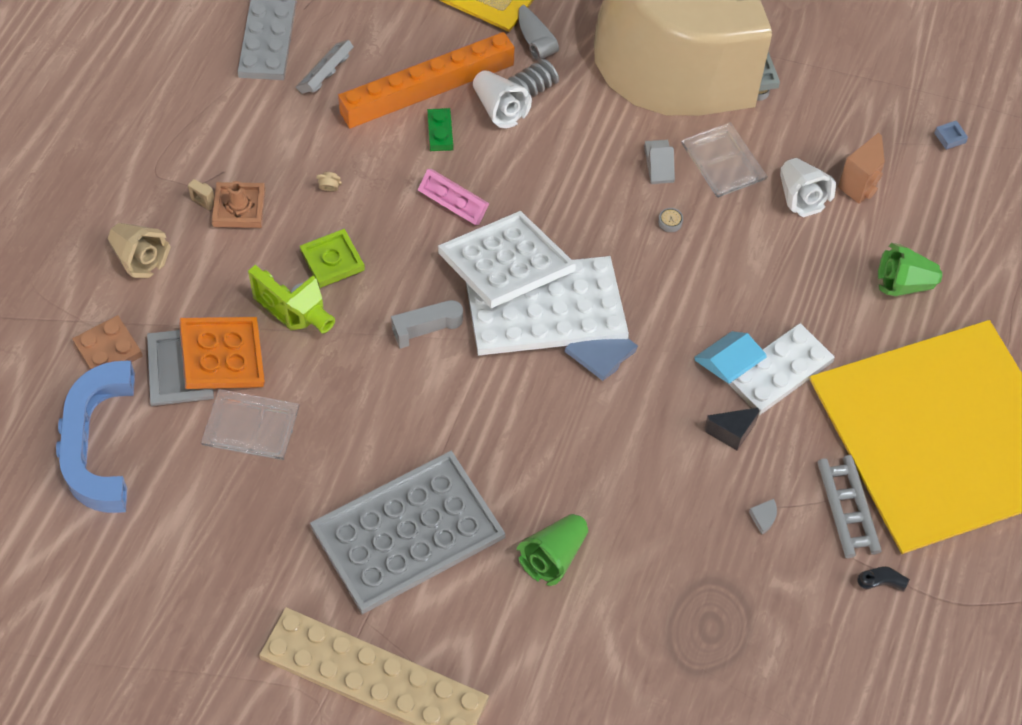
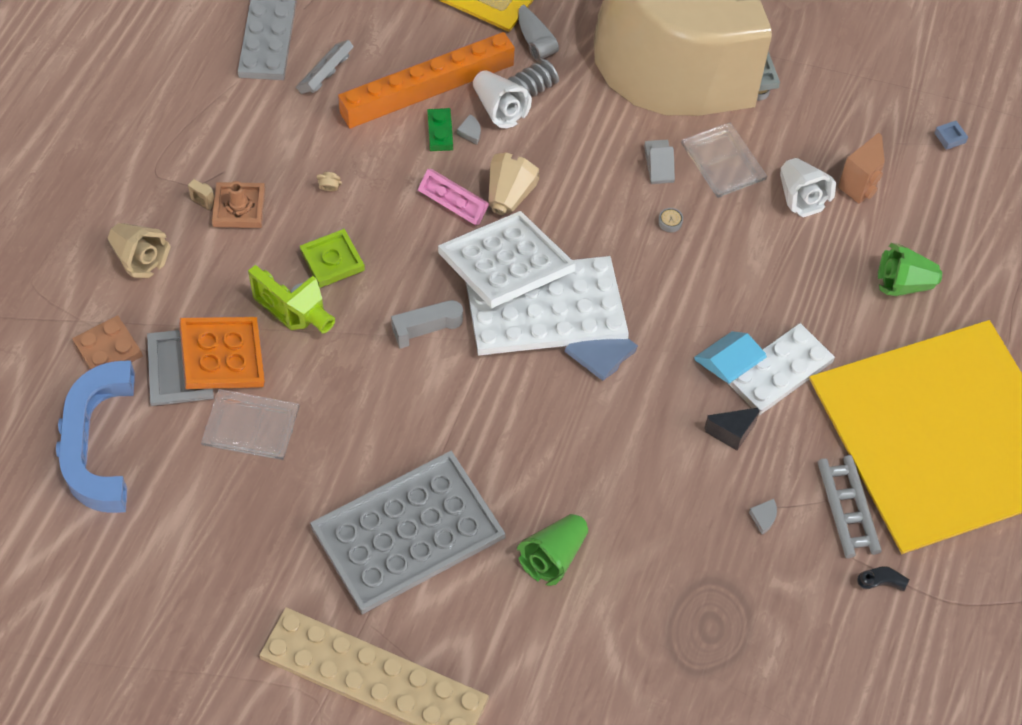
none -> light grey tile [457,115,481,145]
none -> tan cone [489,153,540,215]

